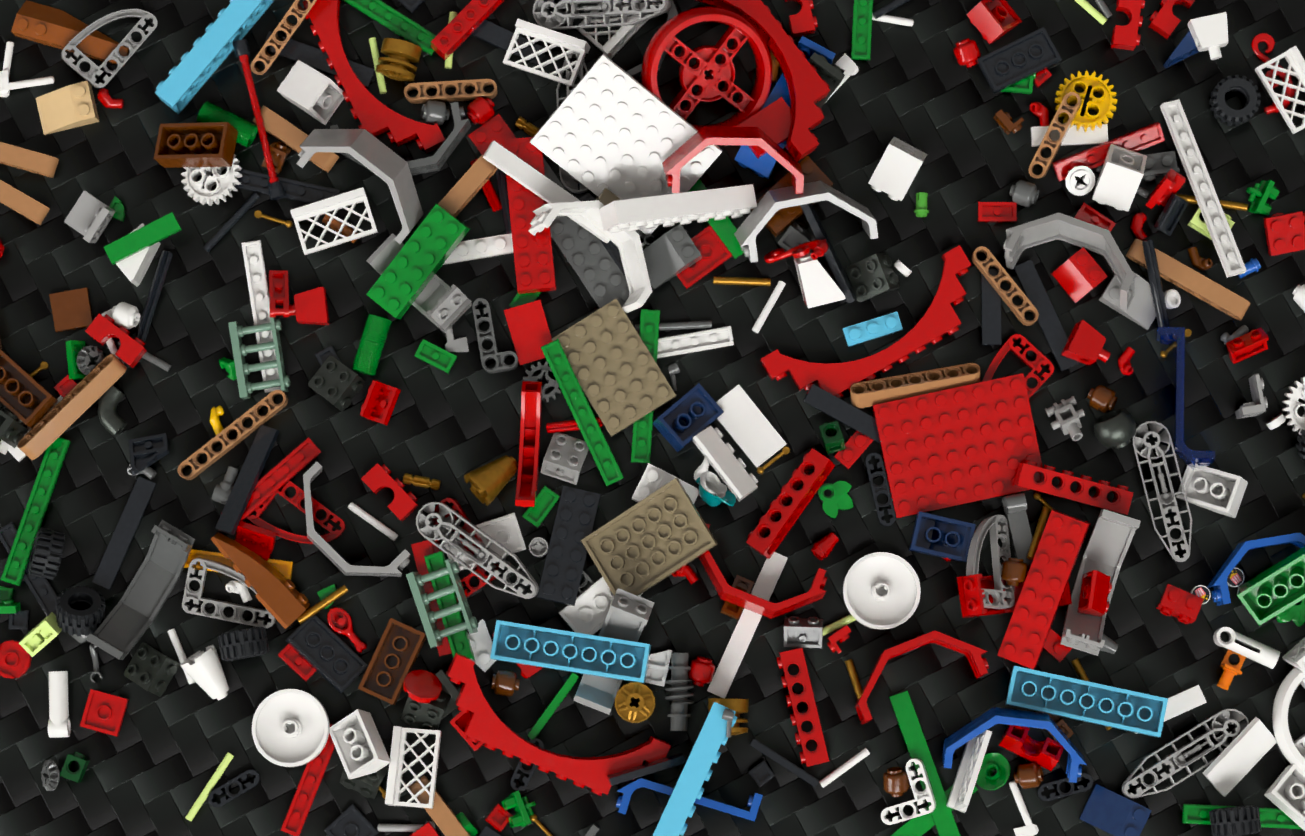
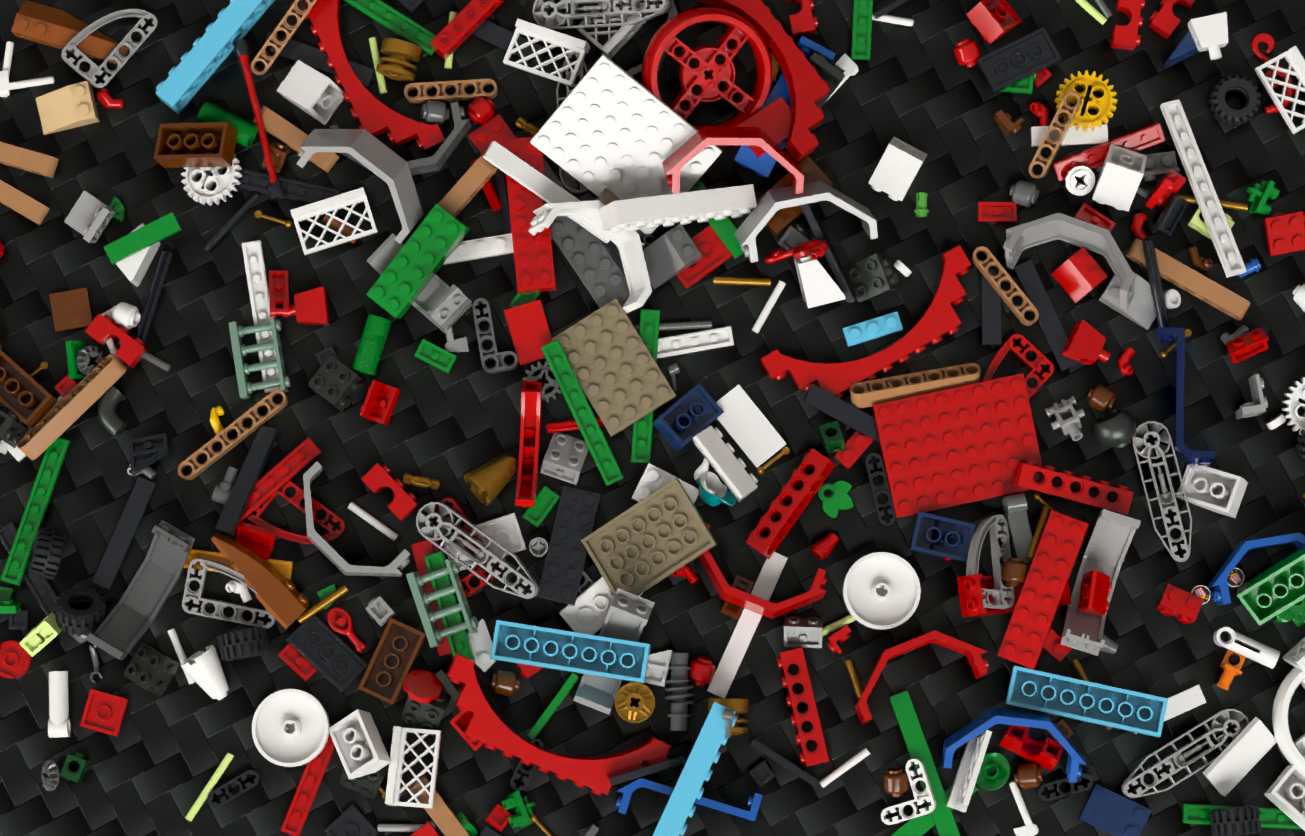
green tile [219,357,237,381] -> none
none -> light grey bracket [365,596,396,627]

